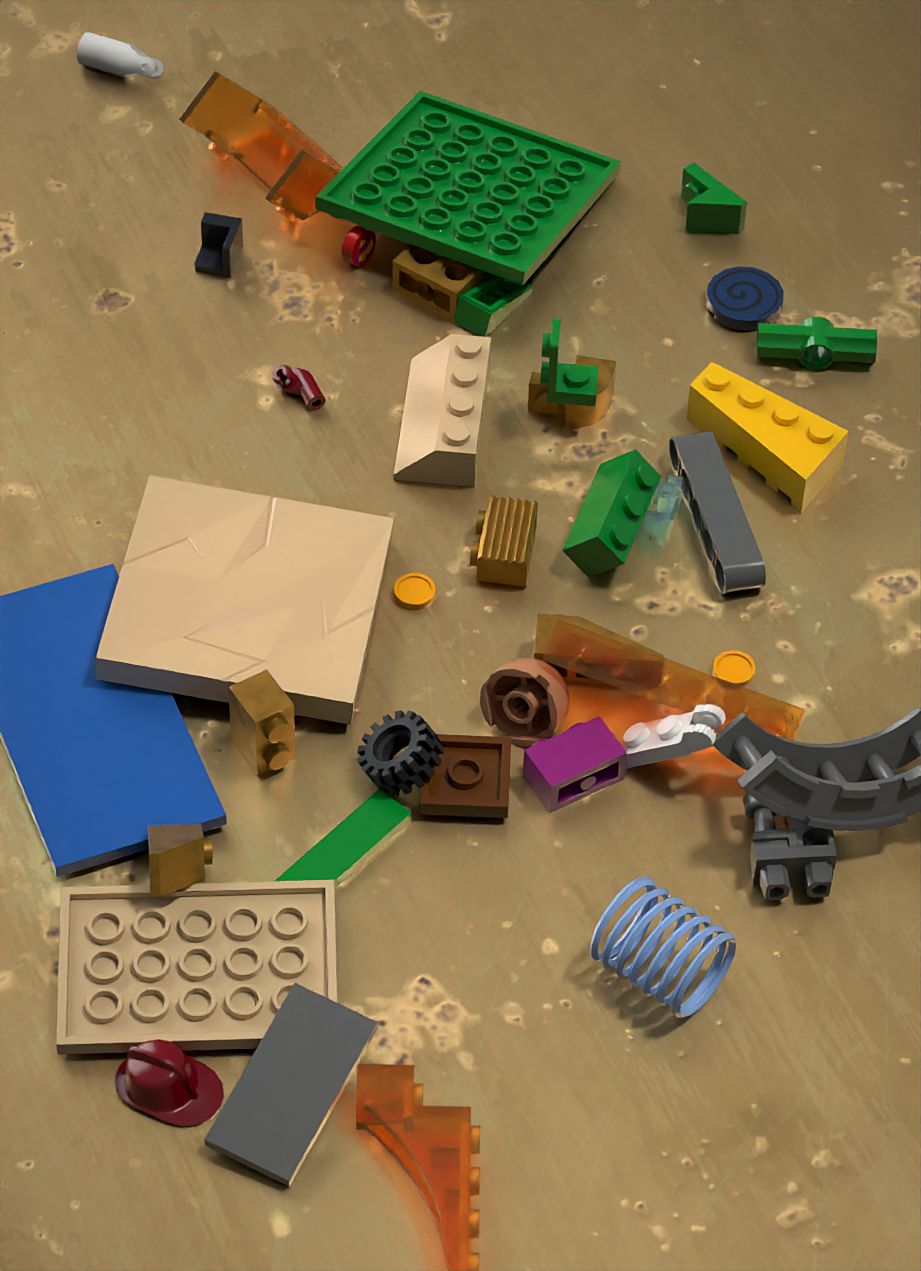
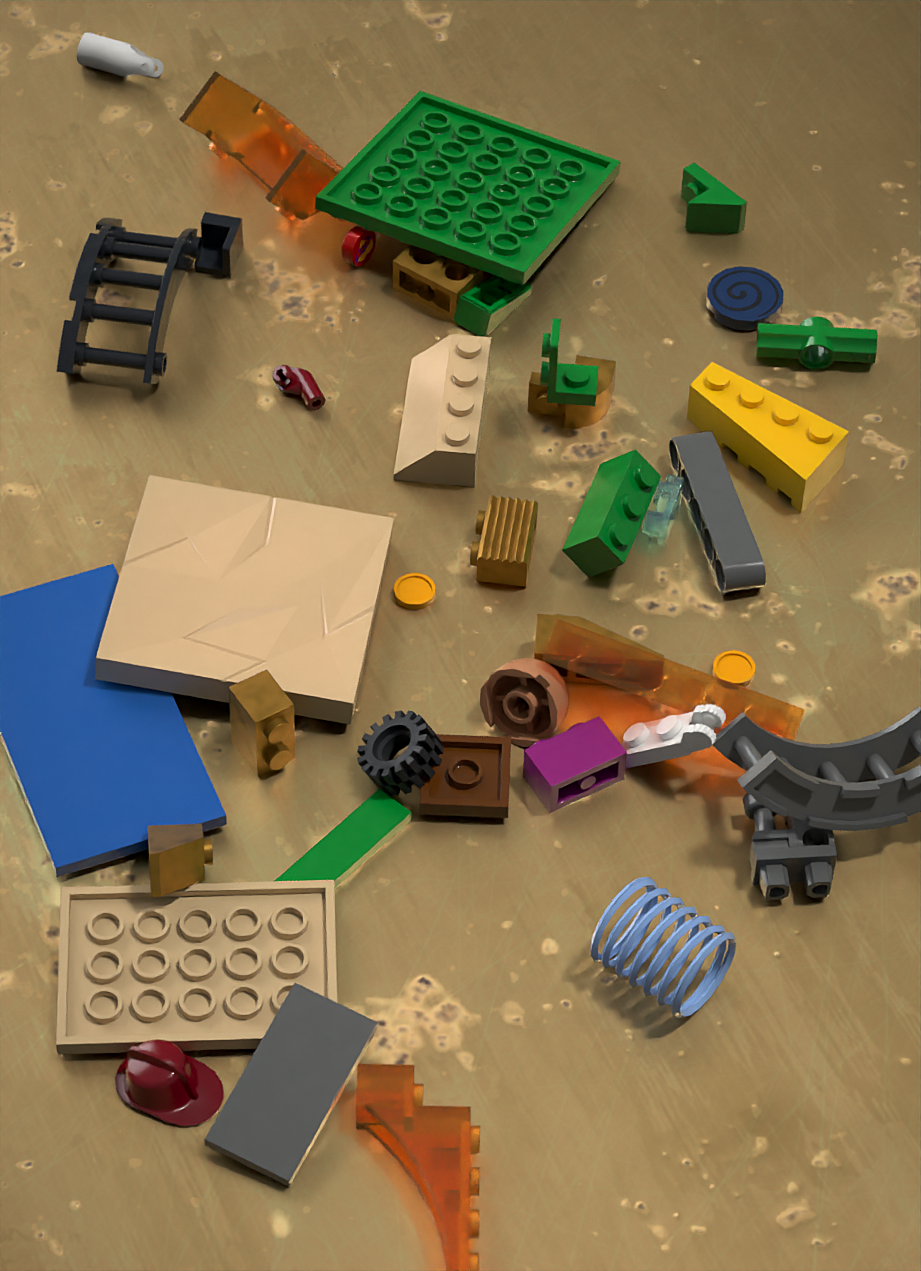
none -> black fence [57,217,202,384]

